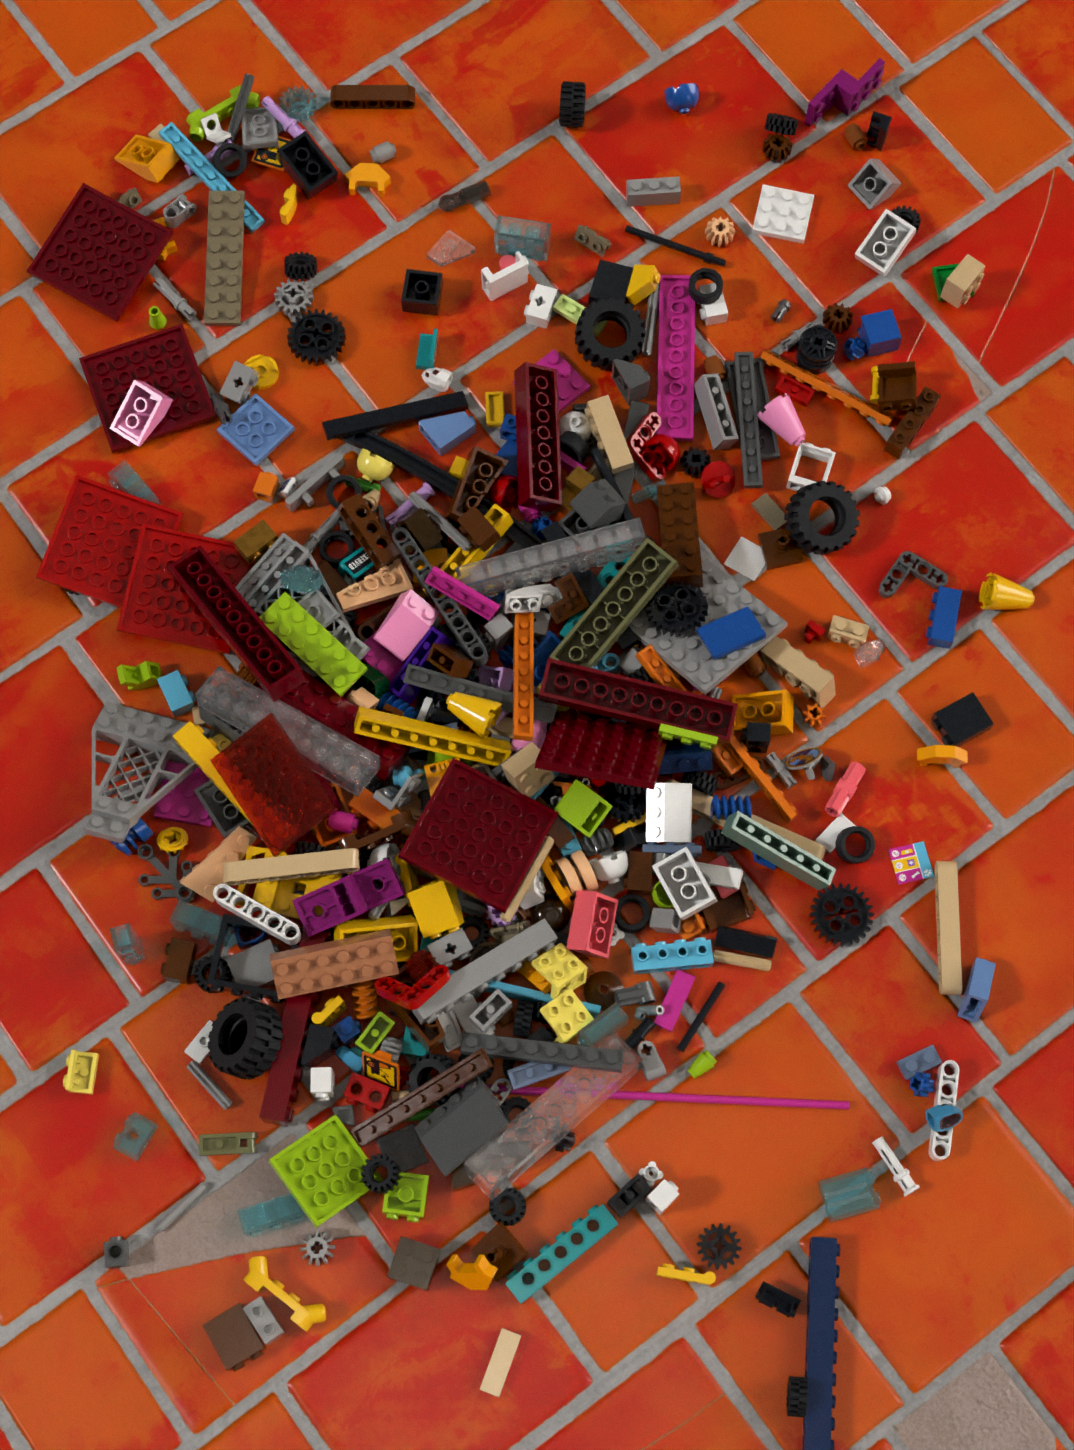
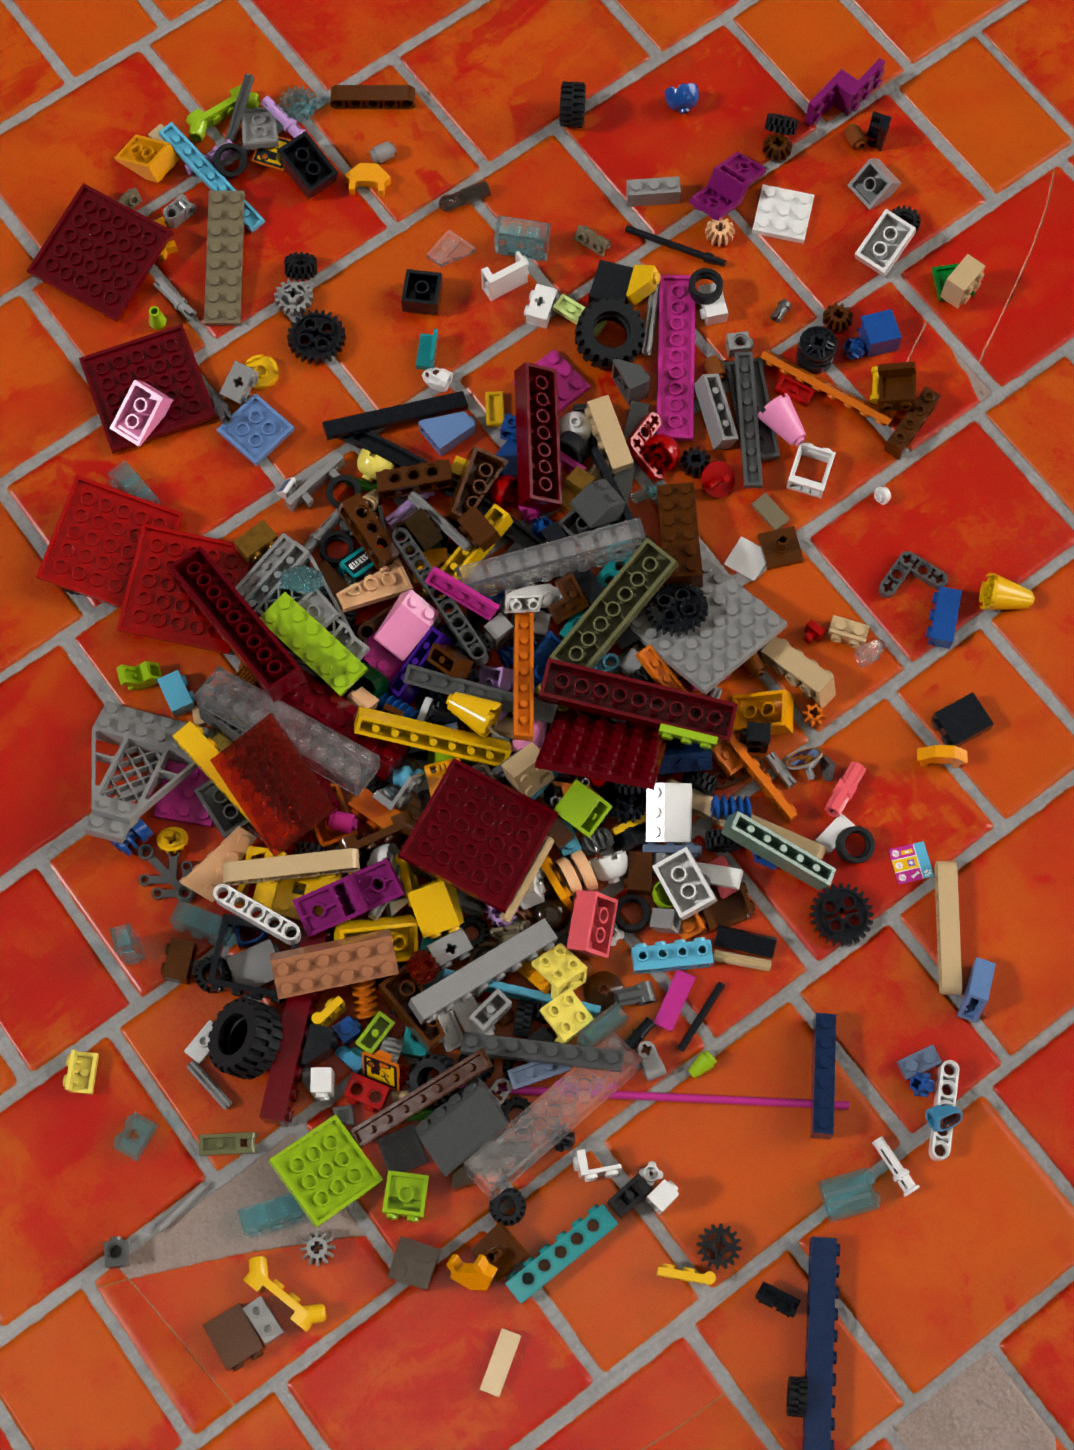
white bracket [201,113,232,143] -> none
orange brick [253,471,280,503] -> none
yellow slope [280,183,298,225] -> none
black tyre [361,1154,401,1194] -> none
red beam [374,965,451,1010] -> none
coral tile [499,255,516,270] -> none
light grey arm [634,1005,664,1020] -> none
blue tile [696,606,766,660] -> none
light grey pin [781,322,814,351] -> none
black tyre [784,481,860,554] -> none
none -> reddish brown brick [376,459,454,500]
none -> white bracket [572,1149,622,1182]
none -> magenta bracket [689,151,767,221]
none -> light grey brick [725,331,753,358]
none -> dark blue brick [810,1013,836,1139]

